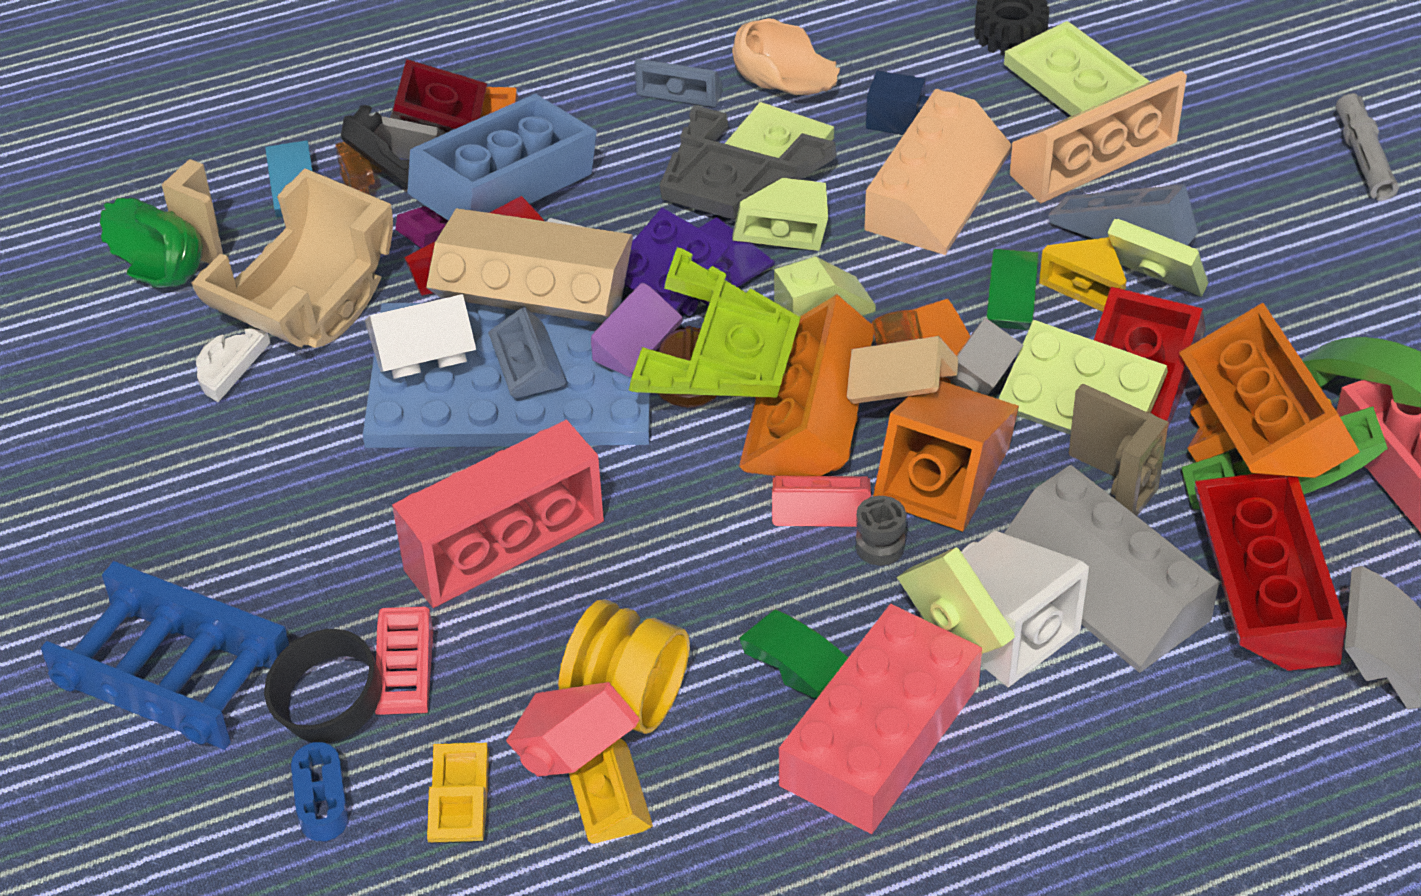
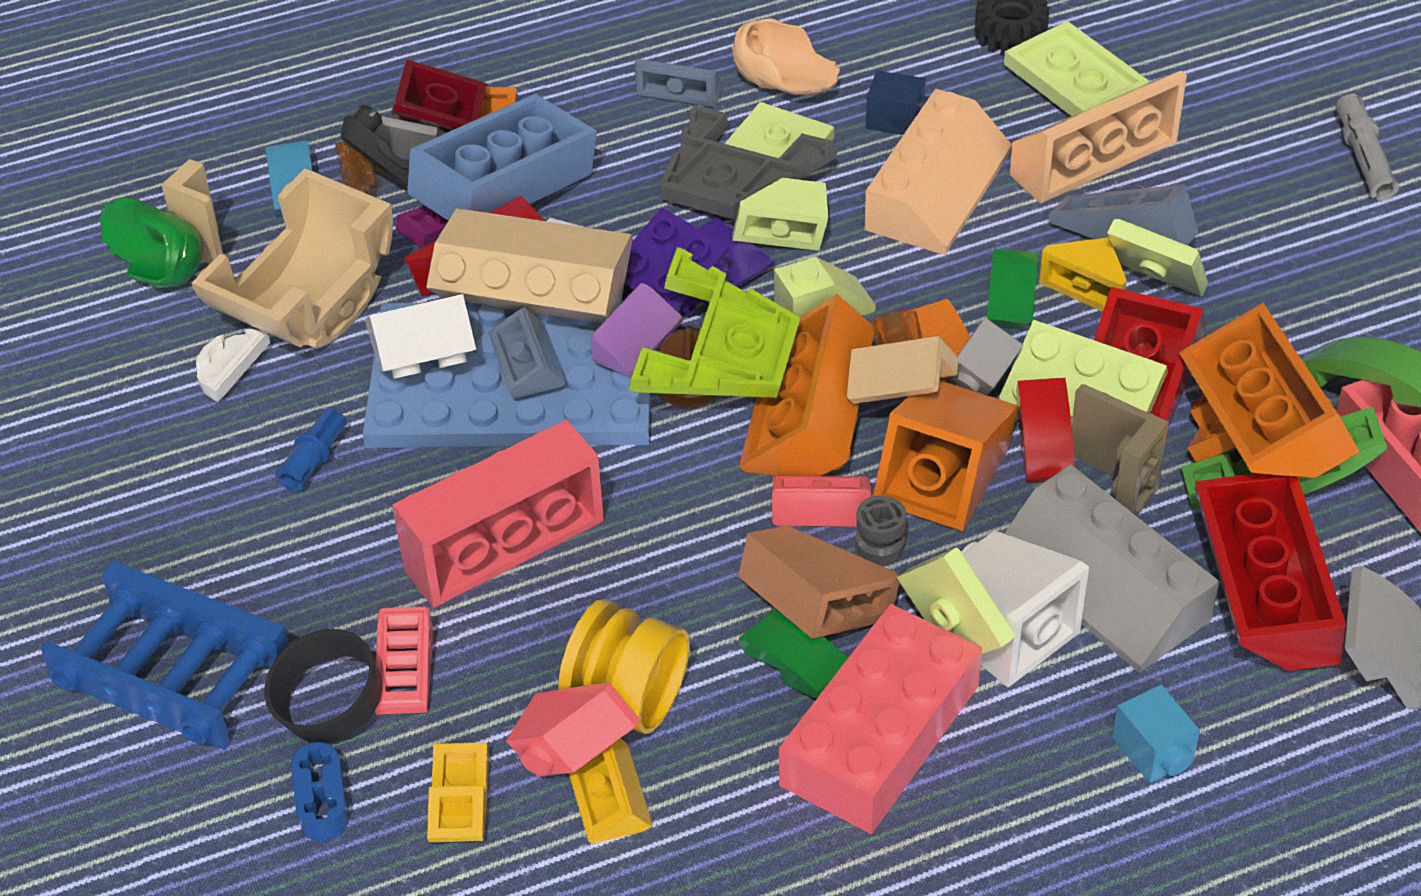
none -> blue axle [275,408,346,492]
none -> nougat slope [738,525,900,639]
none -> red slope [1016,377,1075,484]
none -> dark azure brick [1112,684,1200,784]

